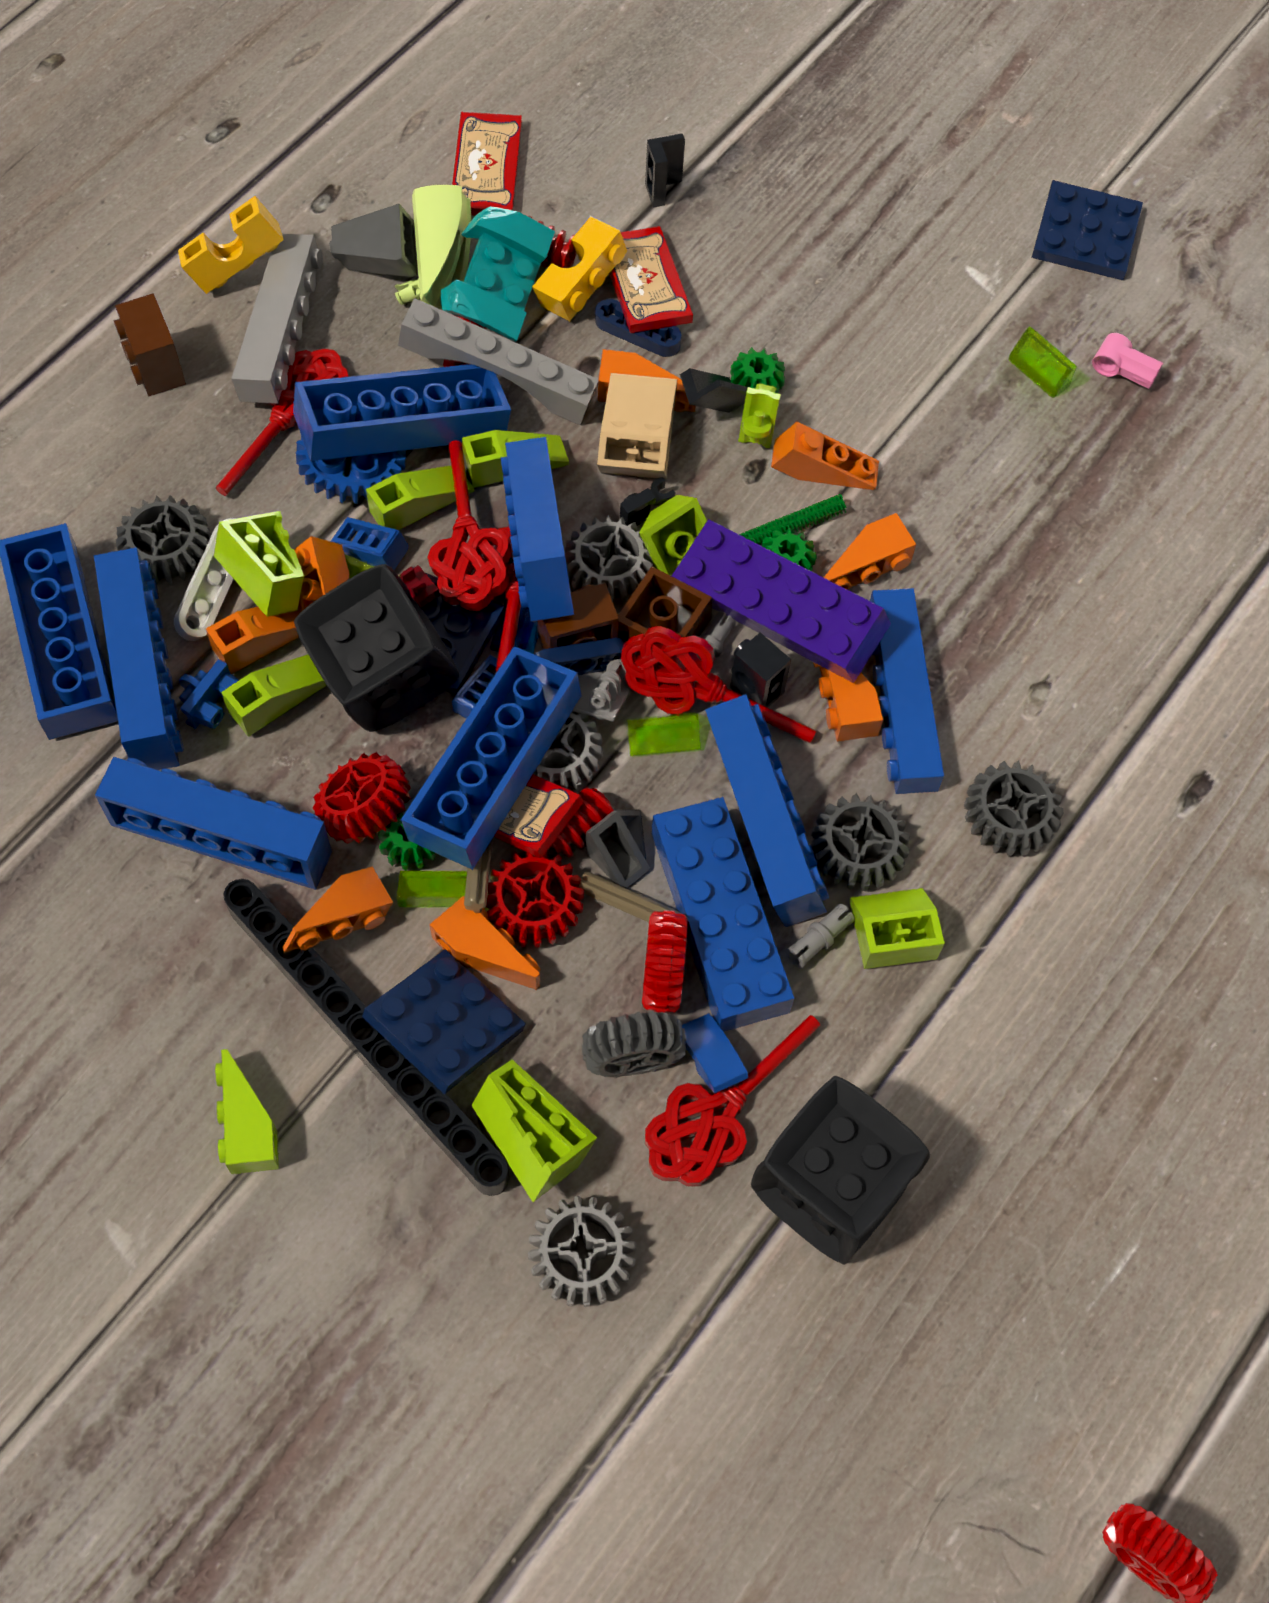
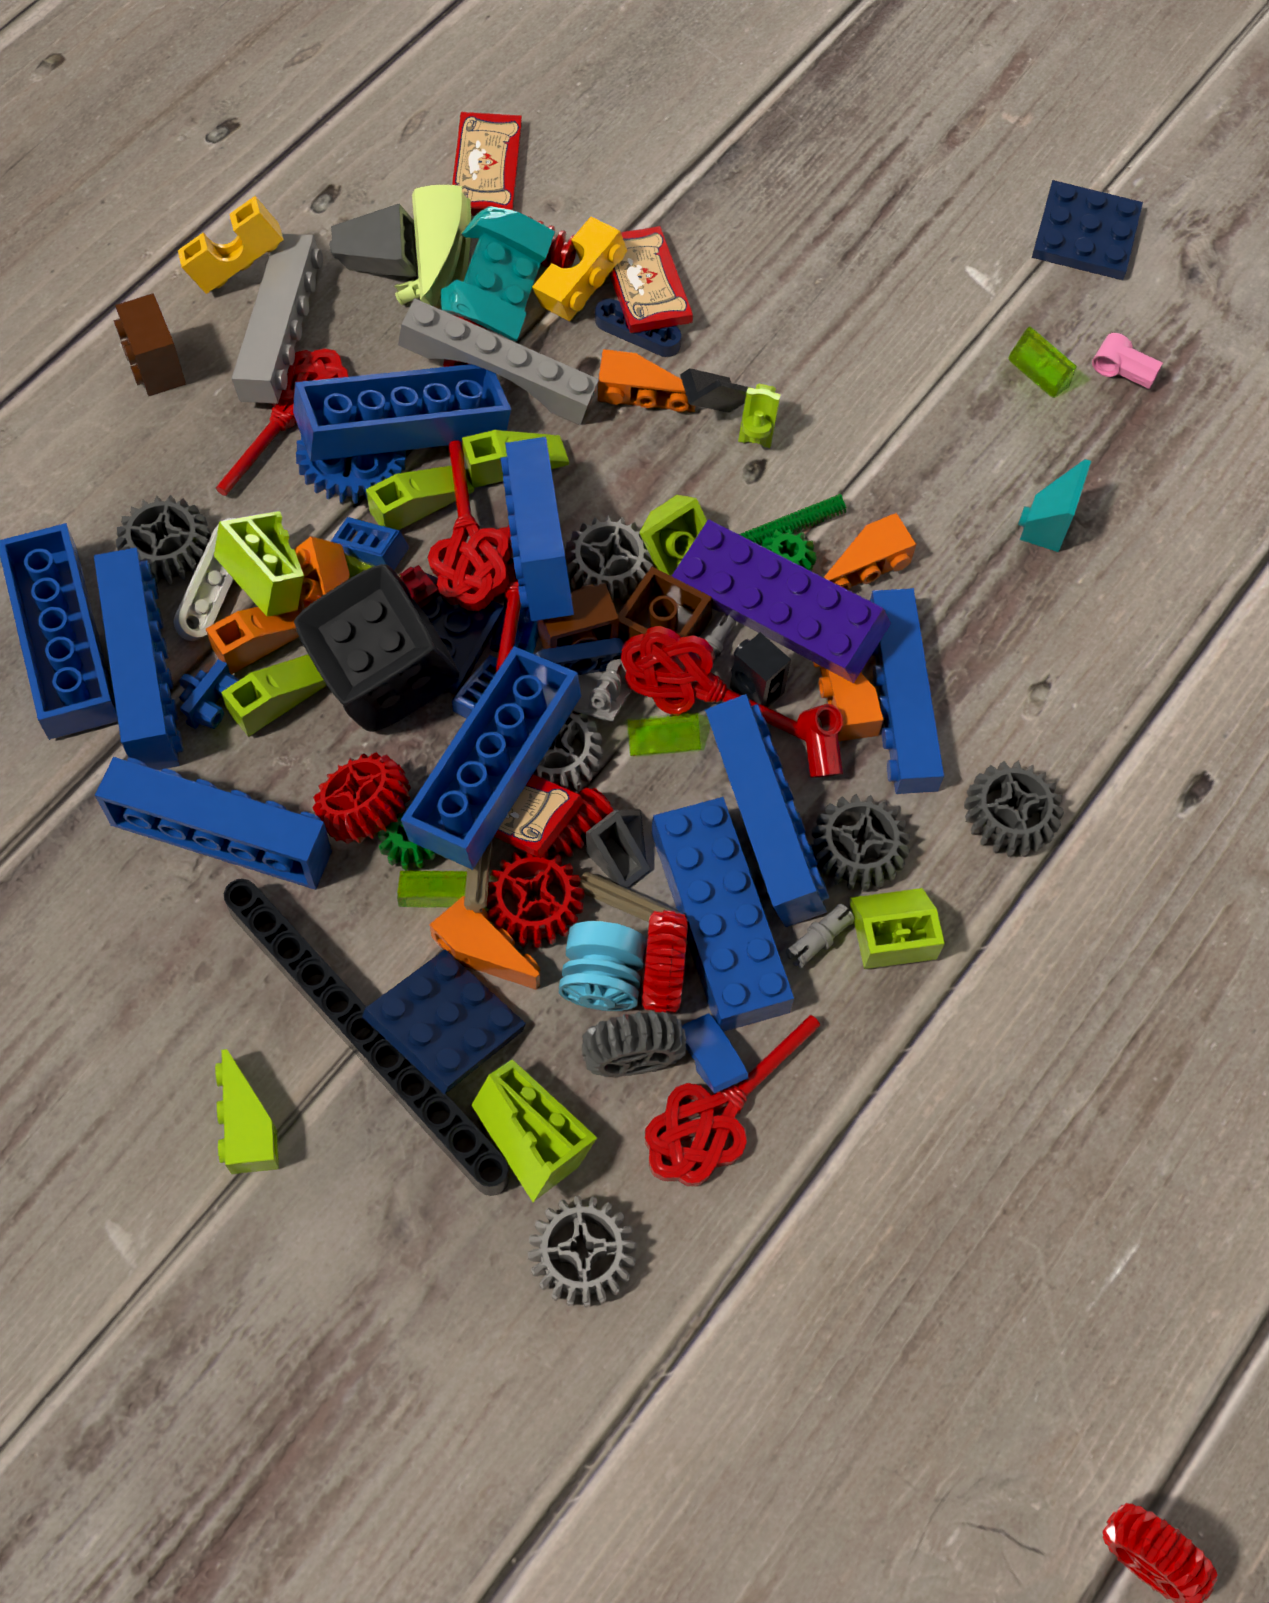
orange slope [283,866,393,952] -> none
tan slope [597,373,677,479] -> none
black plate [620,477,676,526] -> none
black panel [645,133,685,208] -> none
green gear [730,347,785,394] -> none
black piece [751,1076,930,1265] -> none
orange slope [771,422,879,490] -> none
none -> medium azure wheel [559,921,647,1011]
none -> red piece [797,704,843,778]
none -> teal slope [1018,459,1091,552]

